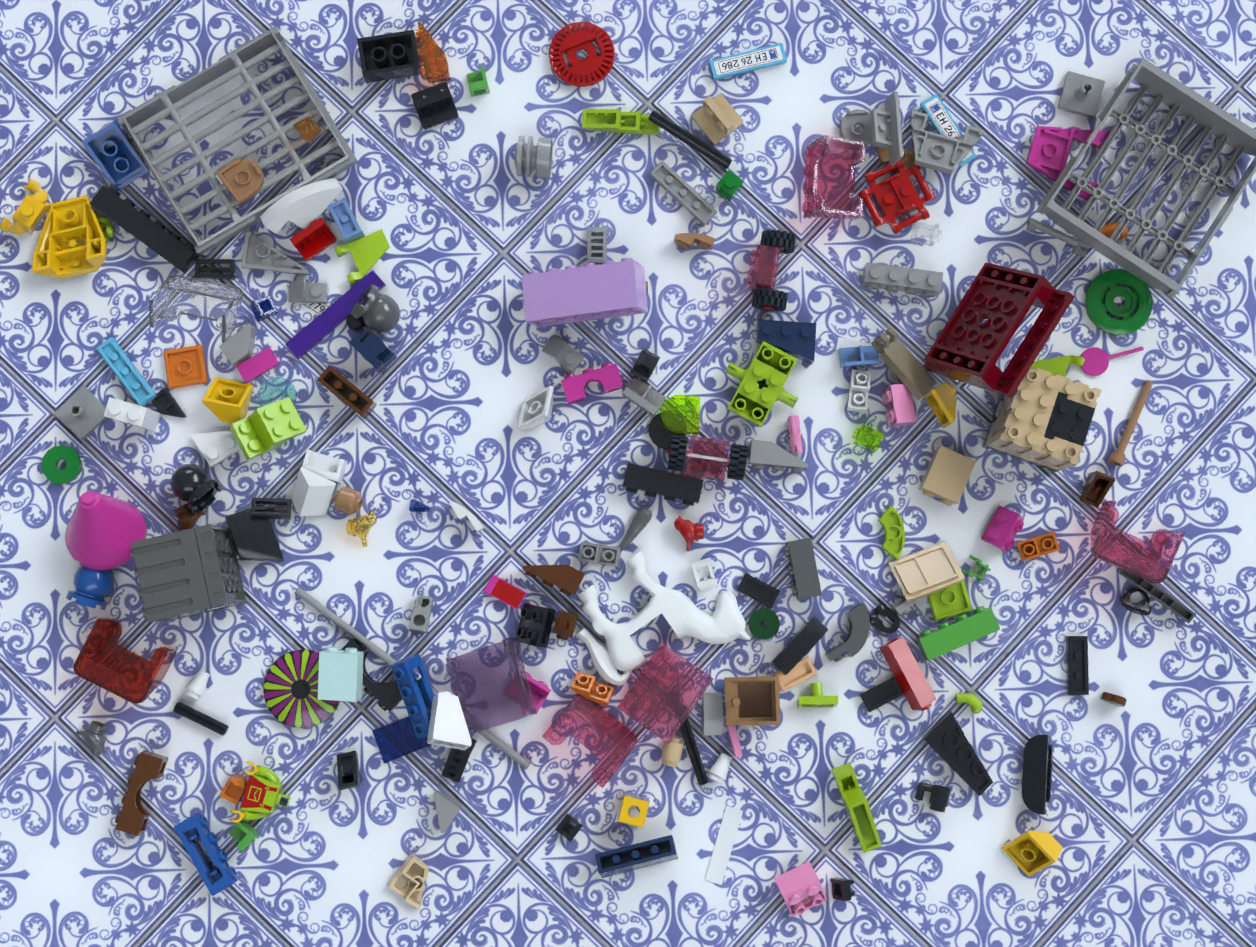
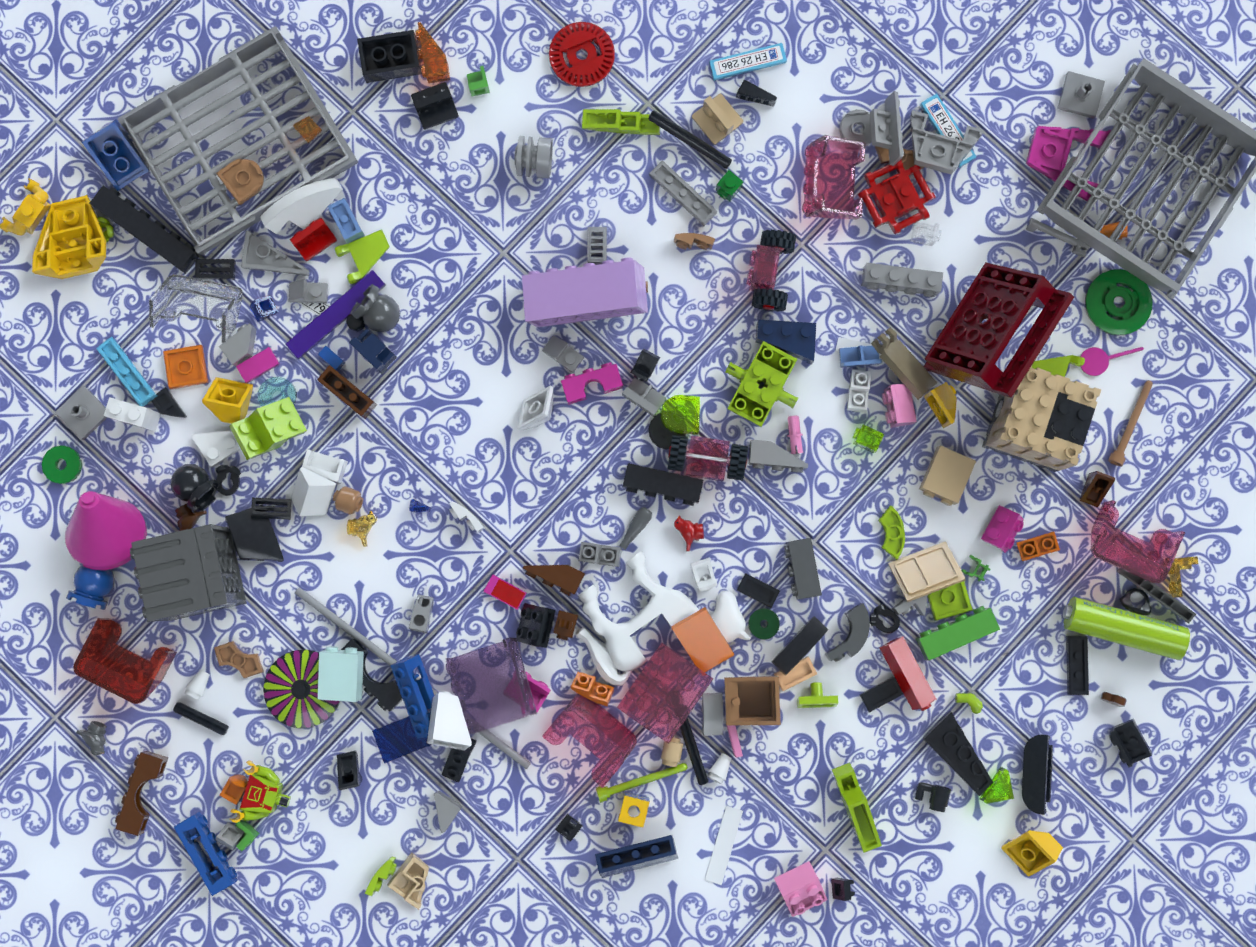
none -> medium nougat tile [214,641,264,678]
none -> black piece [216,465,241,496]
none -> light grey tile [216,822,244,850]
none -> blue piece [318,346,345,371]
none -> lime slope [365,856,397,896]
none -> lime piece [596,763,688,803]
none -> orange tile [671,607,735,674]
none -> black slope [736,80,777,107]
none -> clear neon green slope [979,767,1014,804]
none -> lime piece [1063,597,1190,660]
none -> black bracket [1109,718,1152,767]
none -> clear yellow bracket [1166,556,1199,597]

